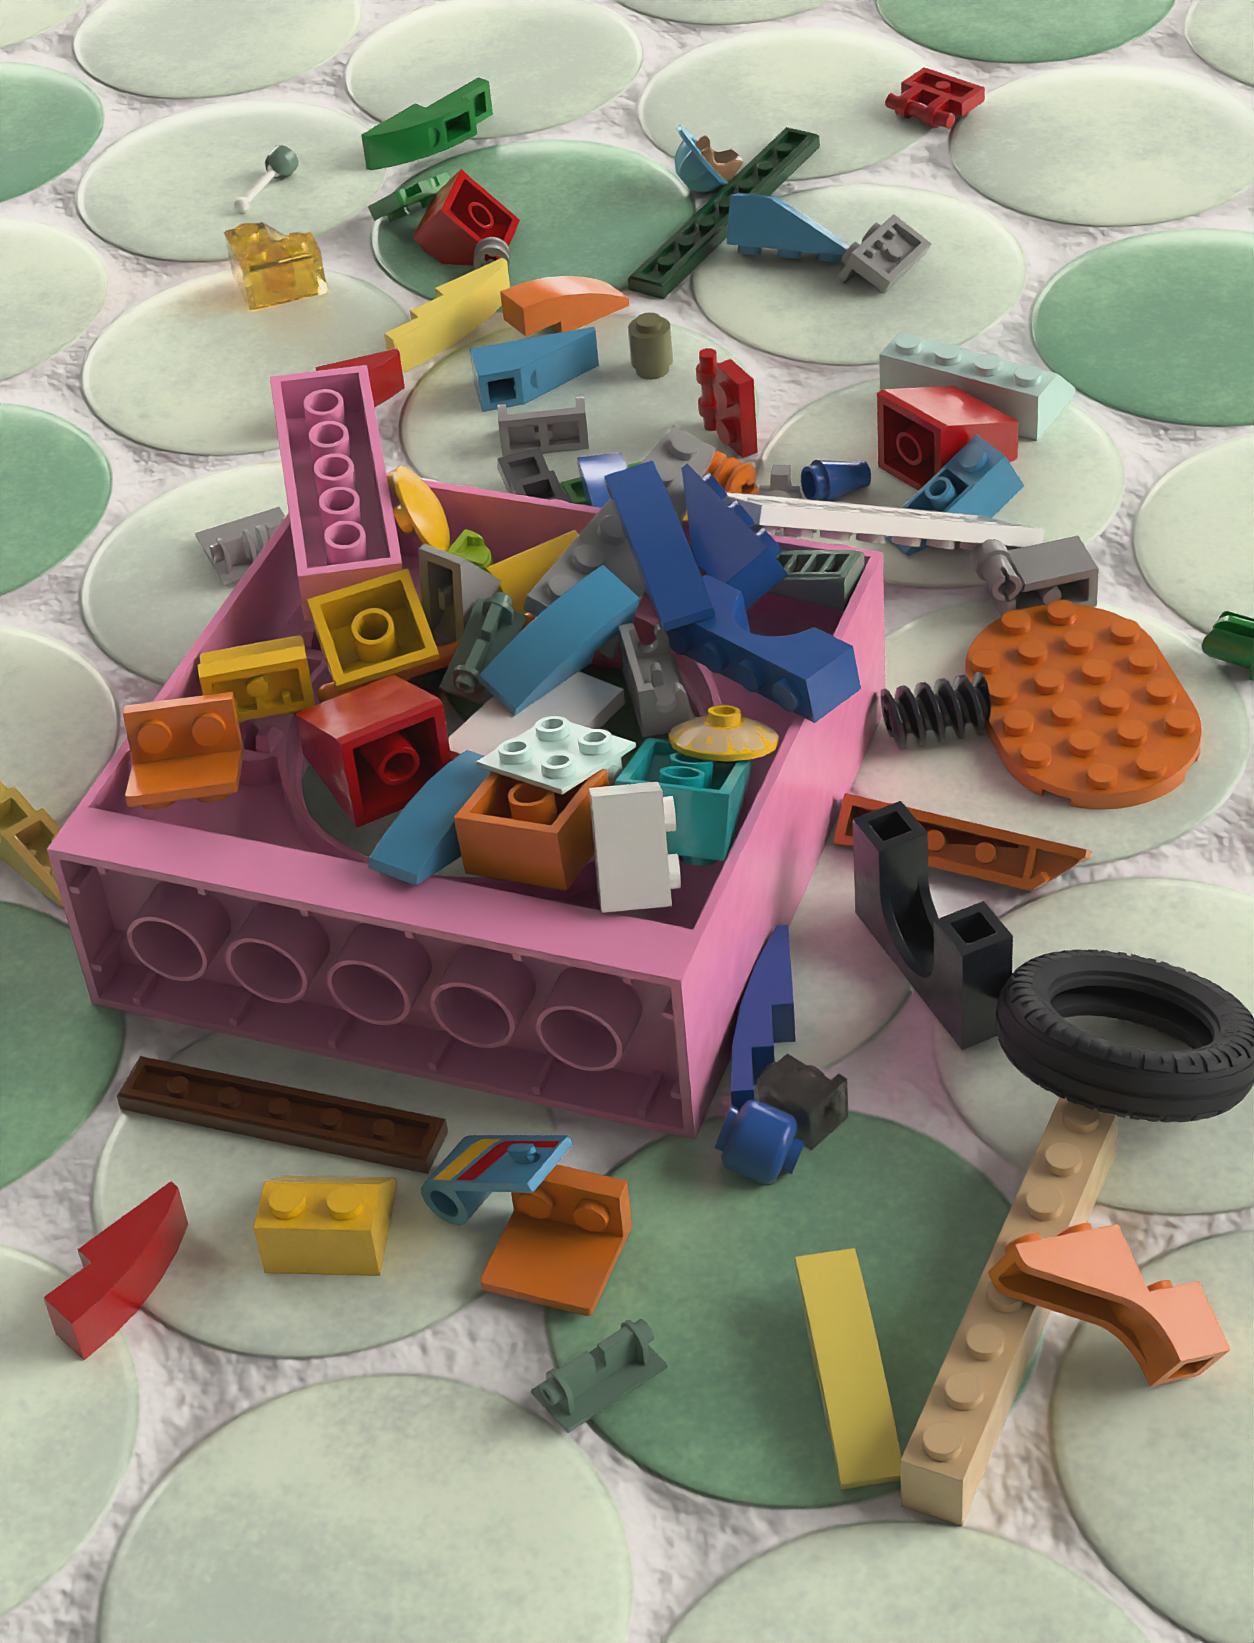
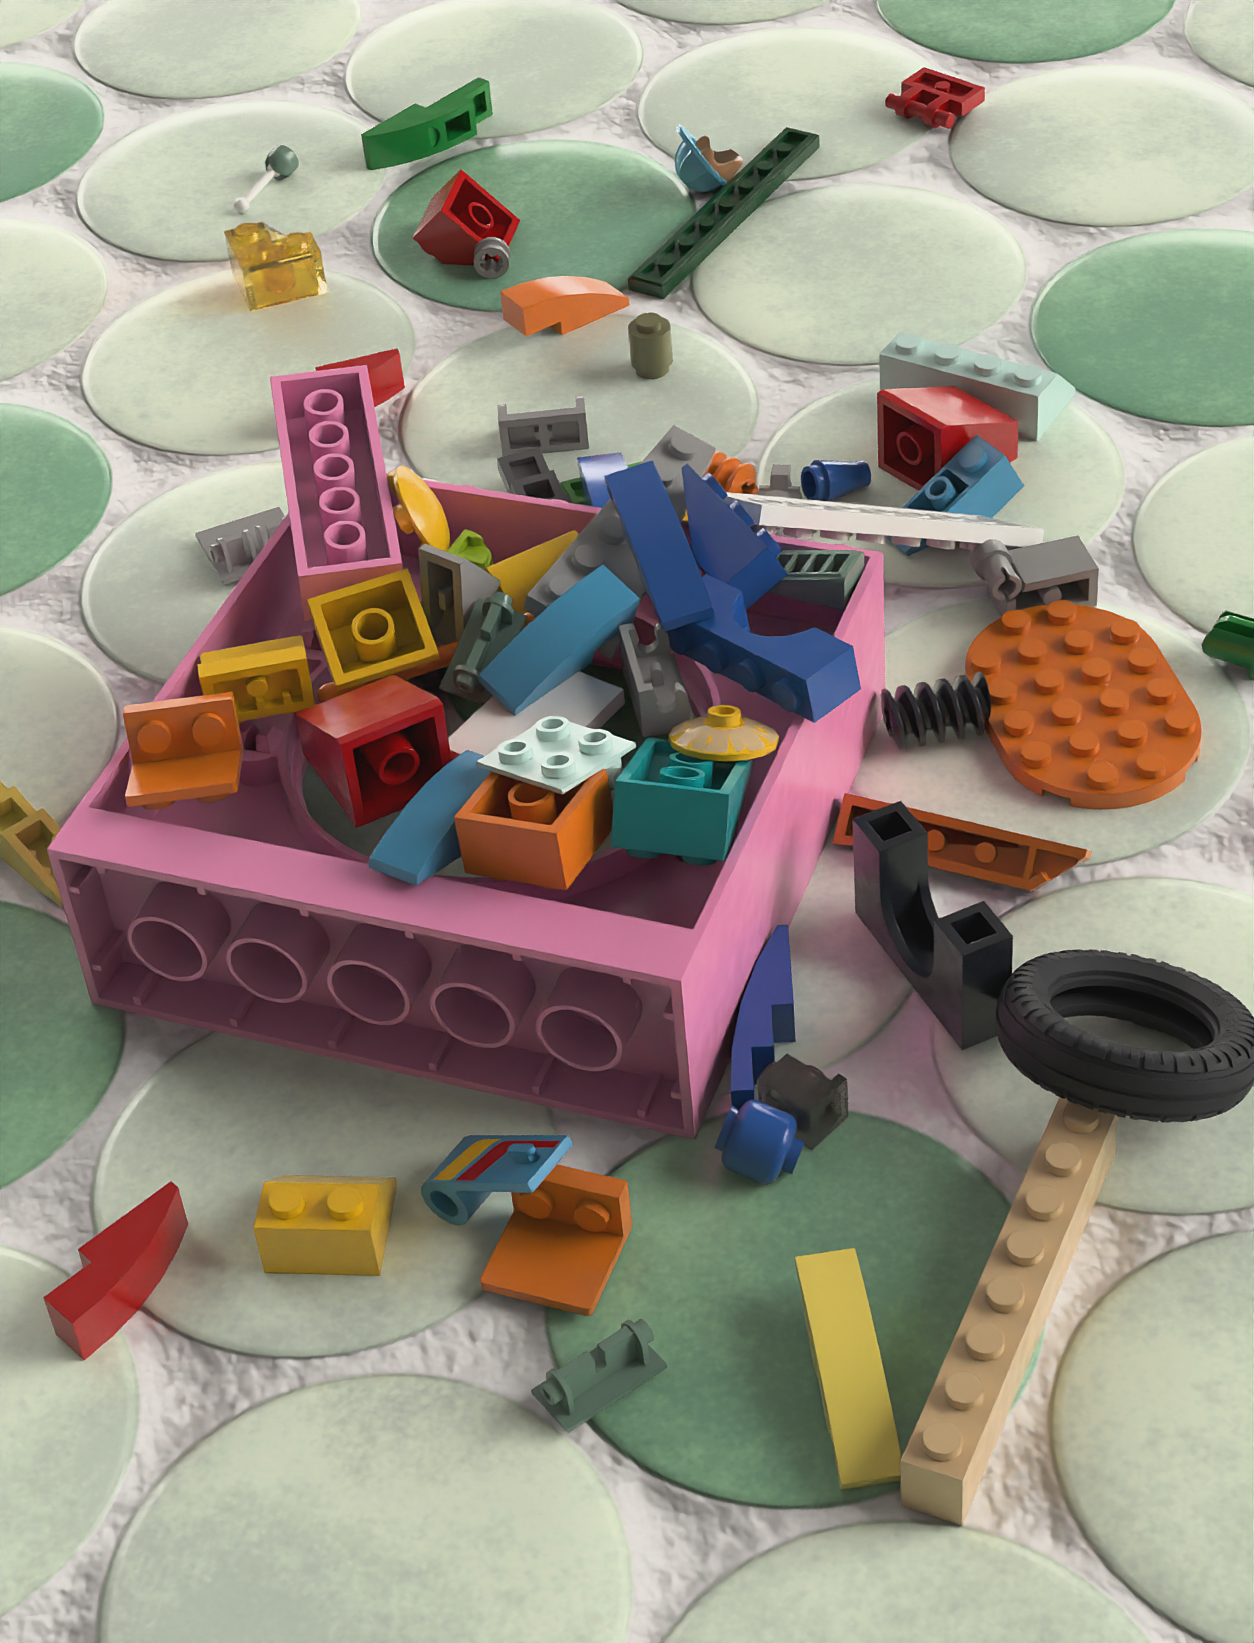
reddish brown tile [116,1056,448,1174] -> none
green wing [368,172,450,222] -> none
light yellow slope [384,258,510,373] -> none
dark azure slope [470,327,599,412] -> none
white brick [589,782,681,913] -> none
red plate [696,348,758,458] -> none
dark azure slope [726,193,851,262] -> none
light grey bracket [838,214,932,293] -> none
orange arch [988,1223,1231,1387] -> none

